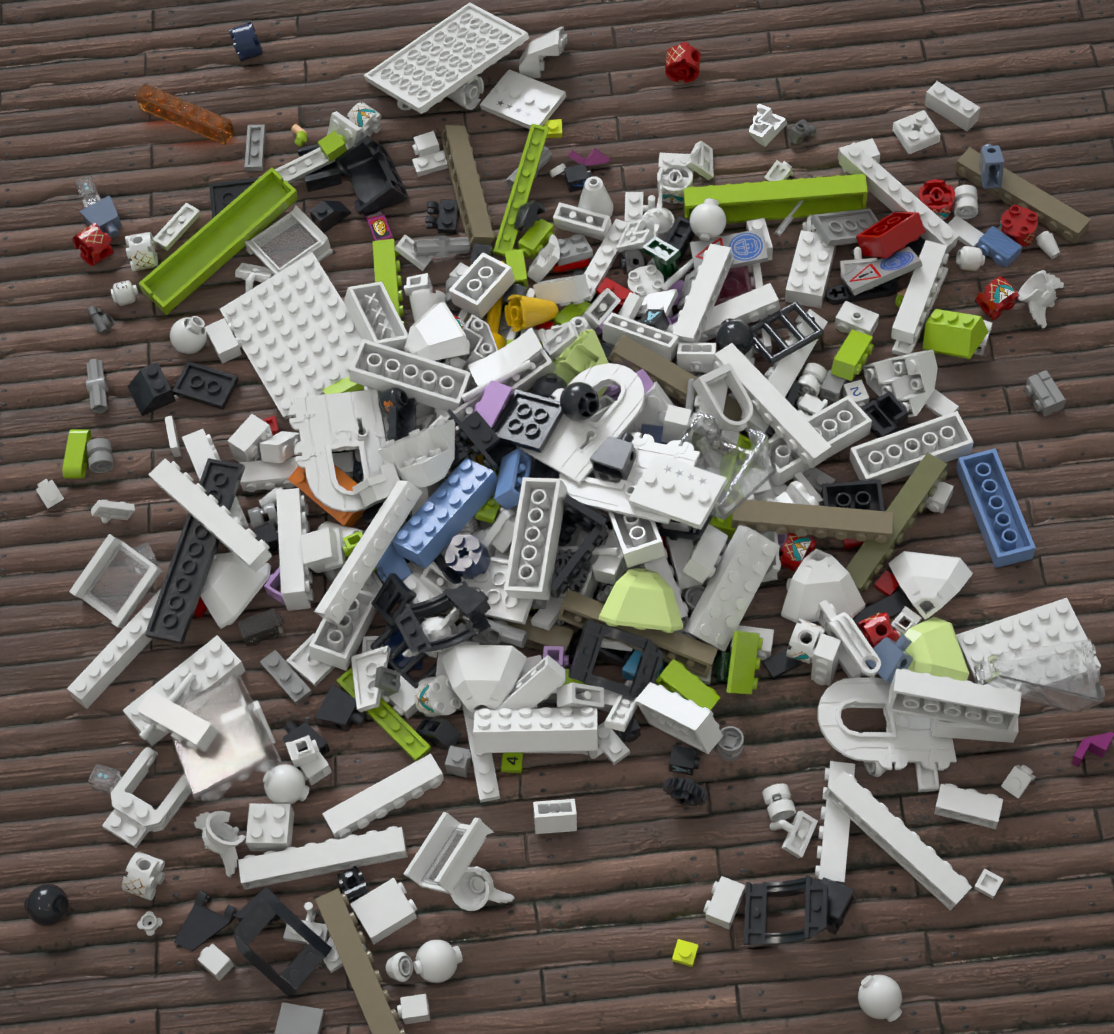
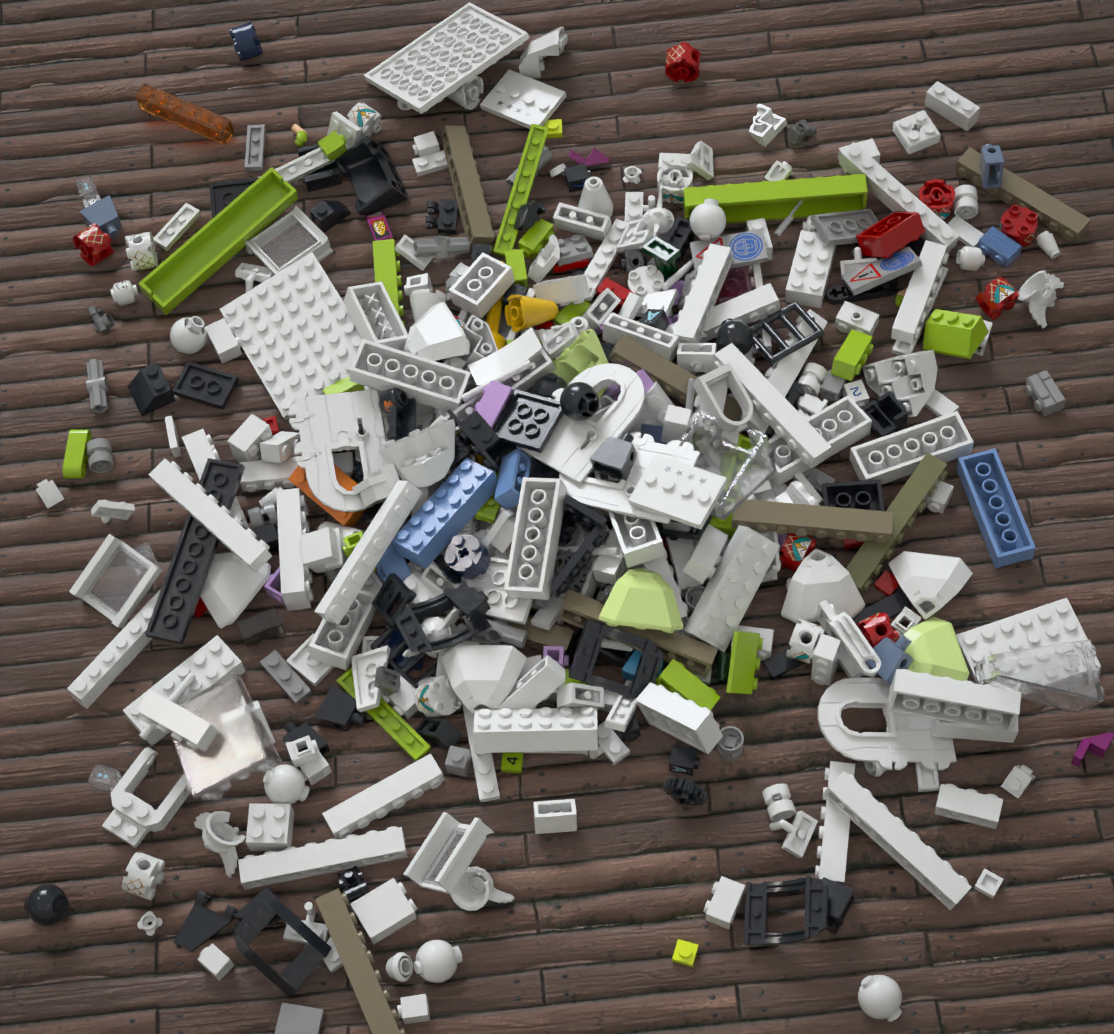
none -> white plate [623,166,642,184]

